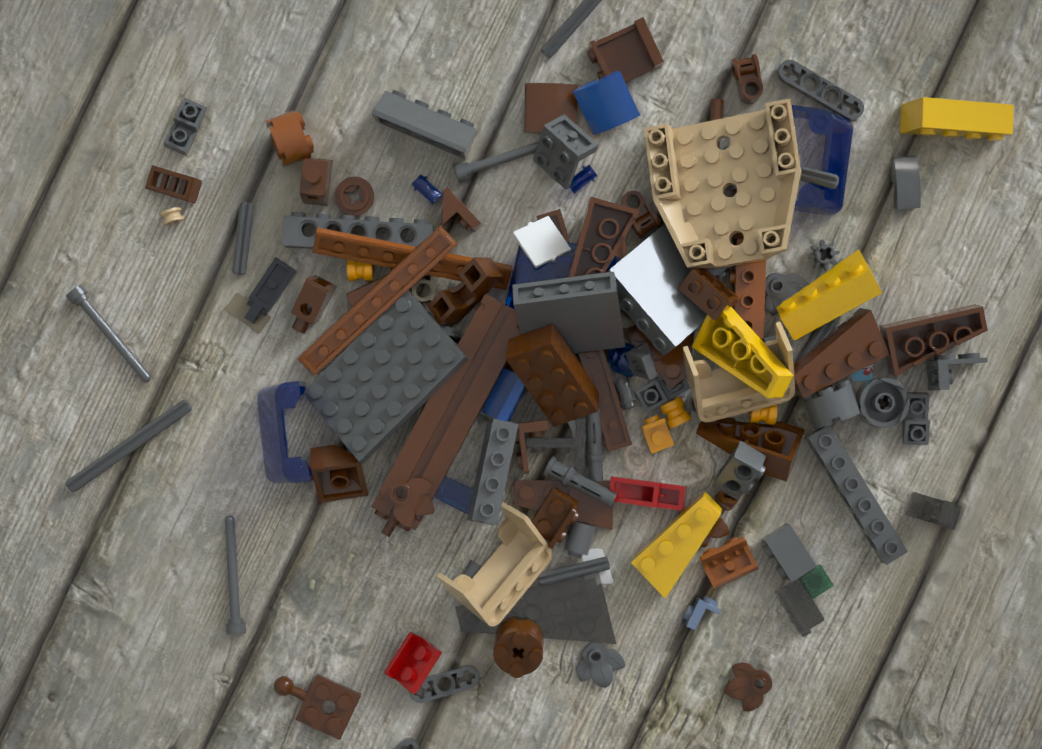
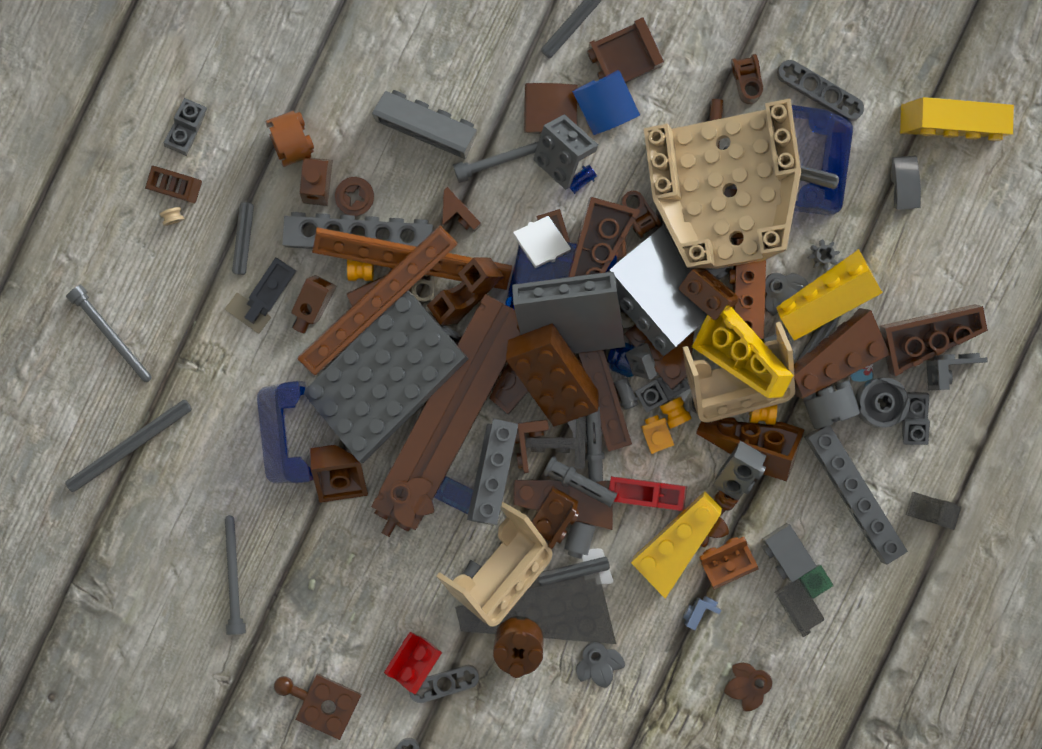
clear blue pin [411,174,443,205] -> none
blue panel [482,369,526,422] -> none

